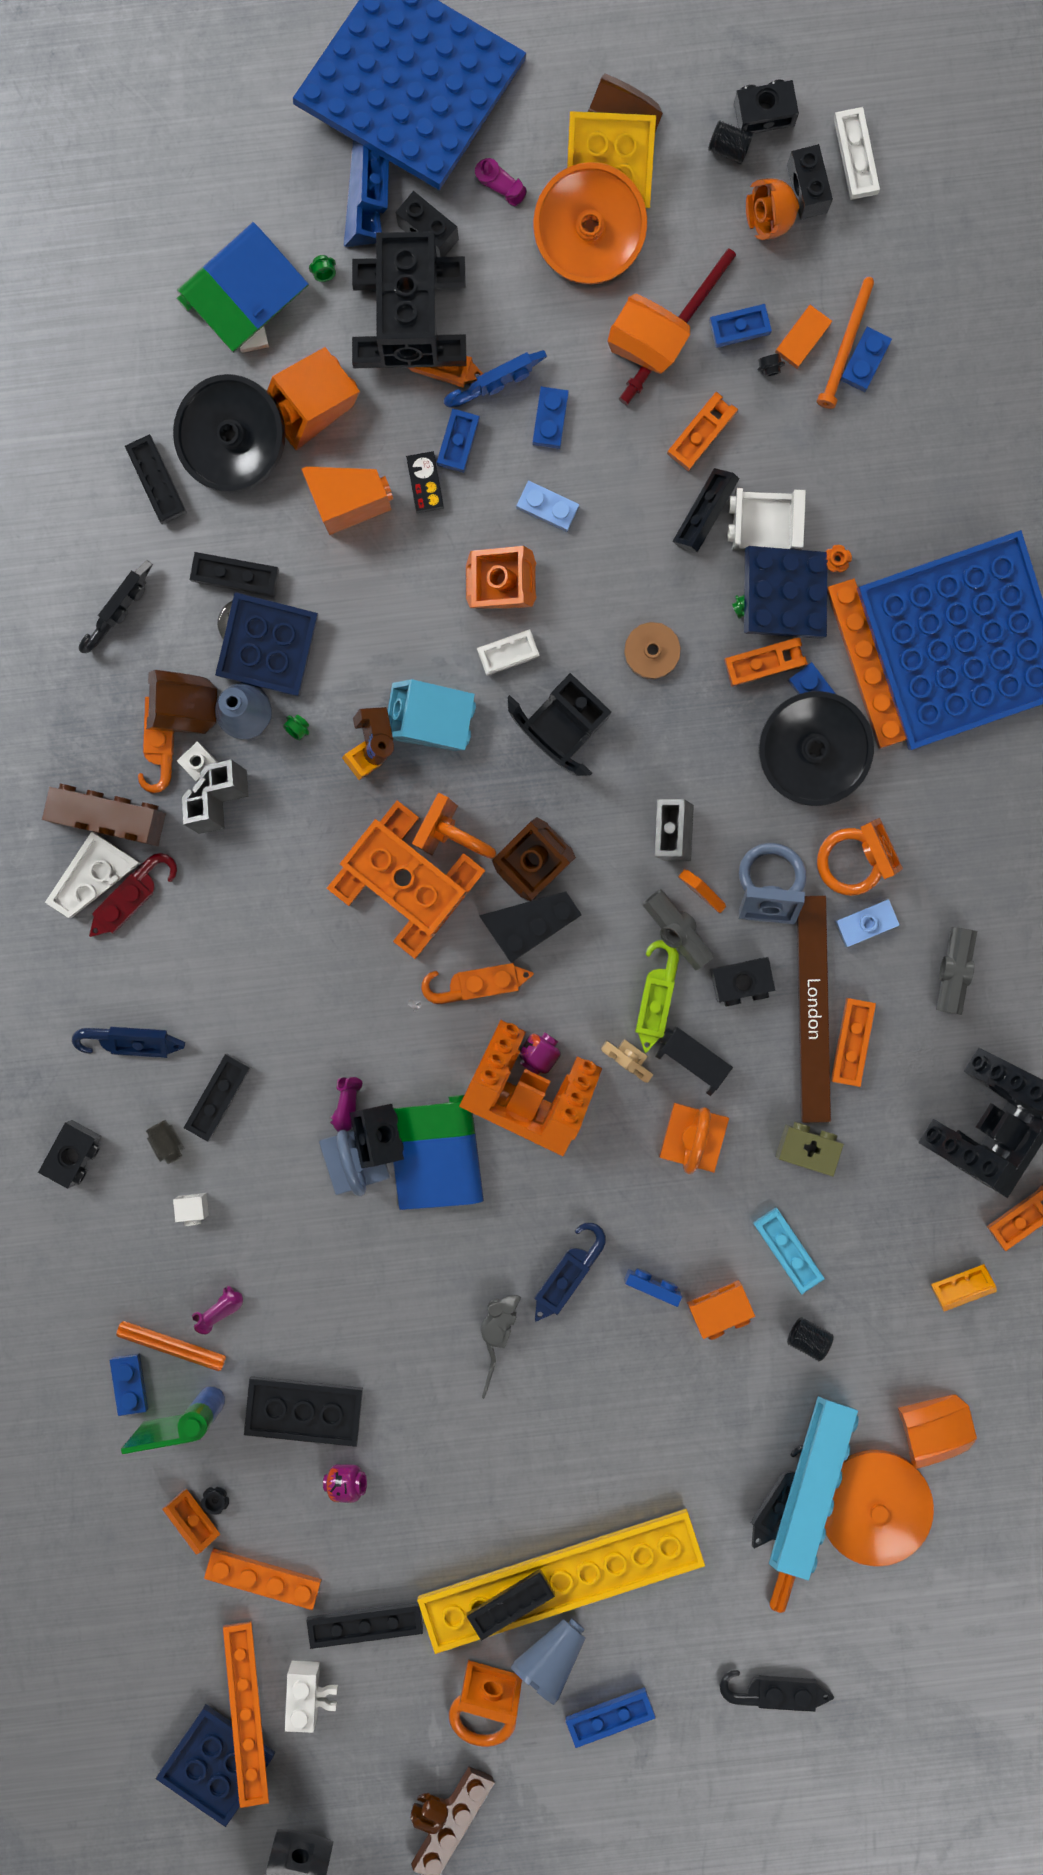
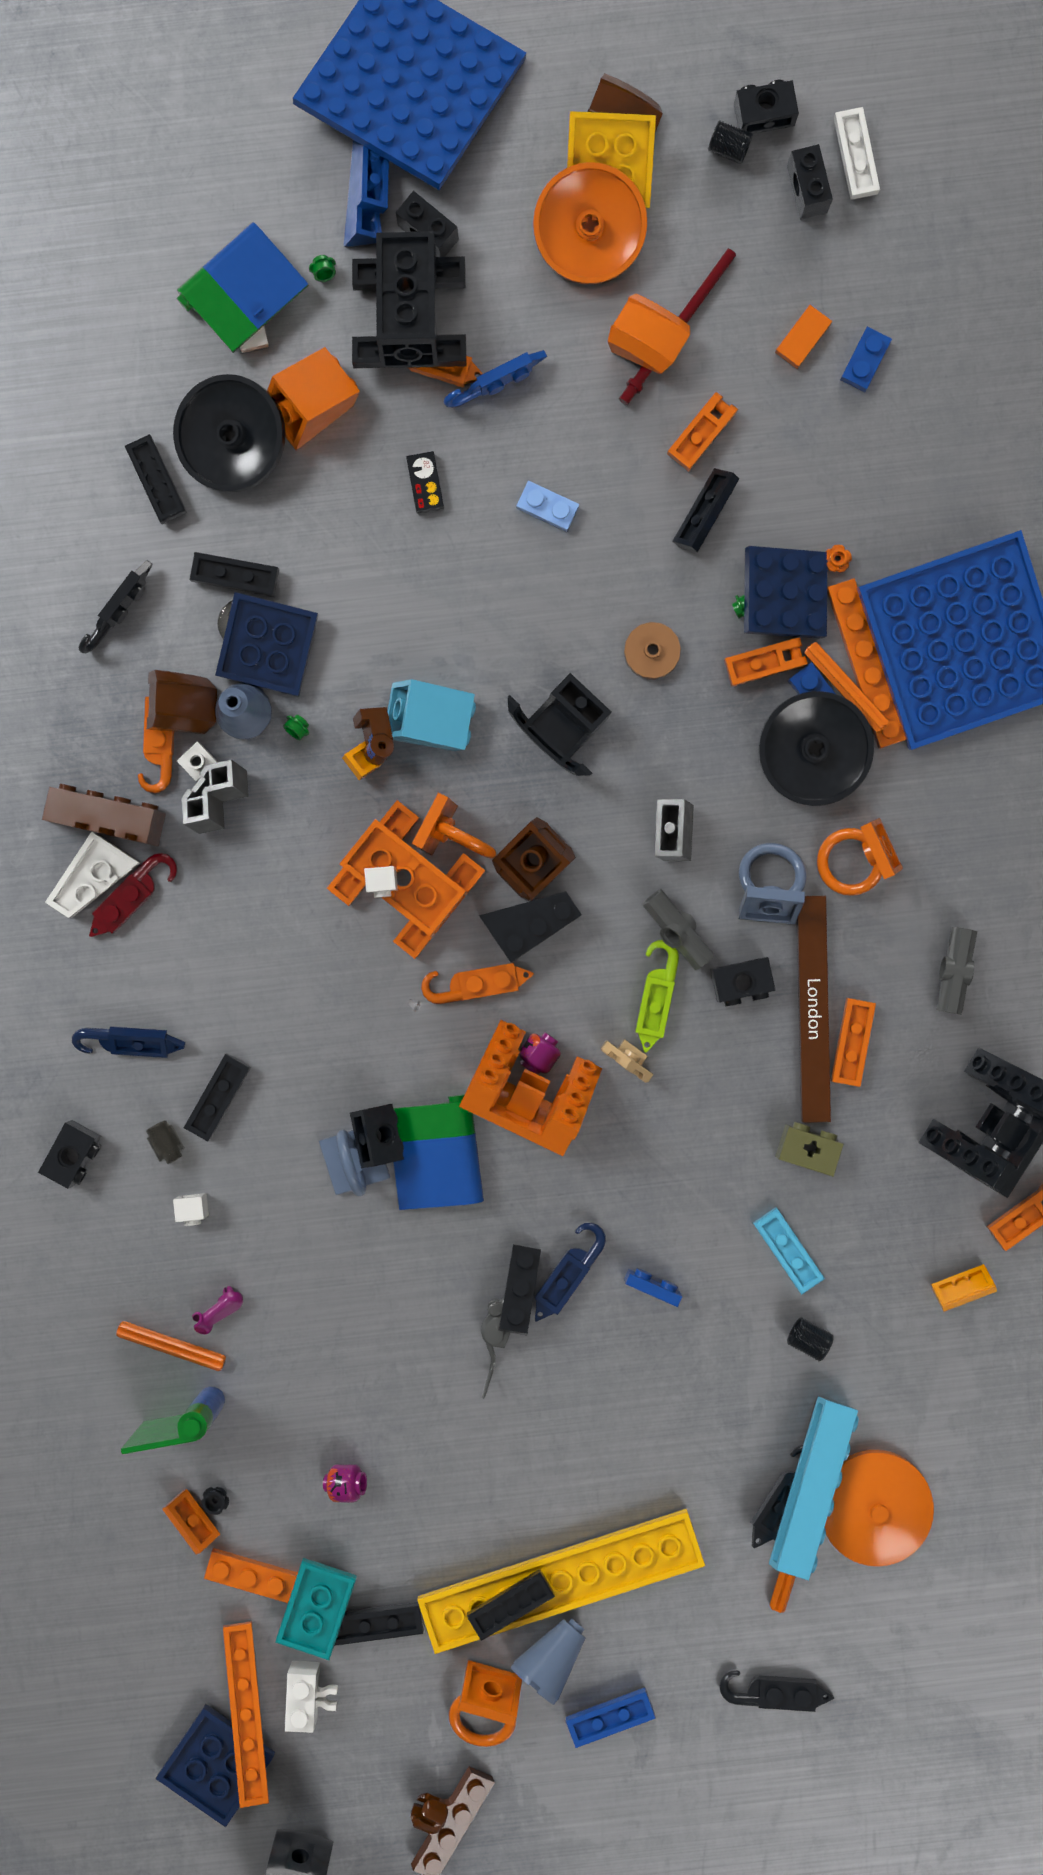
blue plate [110,1353,148,1416] -> none
black plate [244,1376,363,1447] -> none
orange slope [302,467,394,535] -> none
magenta piece [330,1077,363,1132] -> none
blue plate [437,408,480,473] -> none
orange slope [466,546,537,609] -> none
magenta piece [475,158,527,207] -> none
white plate [477,629,540,676] -> none
blue plate [532,386,569,449] -> none
black brick [655,1026,733,1096] -> none
orange tile [659,1102,729,1175] -> none
orange tile [678,869,726,913] -> none
orange brick [687,1280,756,1340] -> none
blue plate [709,304,772,348] -> none
white panel [727,488,806,551] -> none
orange cylinder [746,178,799,240] -> none
black plate [757,354,785,377] -> none
orange bar [816,277,874,409] -> none
light blue plate [835,899,899,947] -> none
orange slope [898,1394,977,1469] -> none
none -> teal tile [275,1558,357,1660]
none -> white plate [364,866,398,898]
none -> black plate [498,1244,541,1336]
none -> orange axle [804,642,889,733]

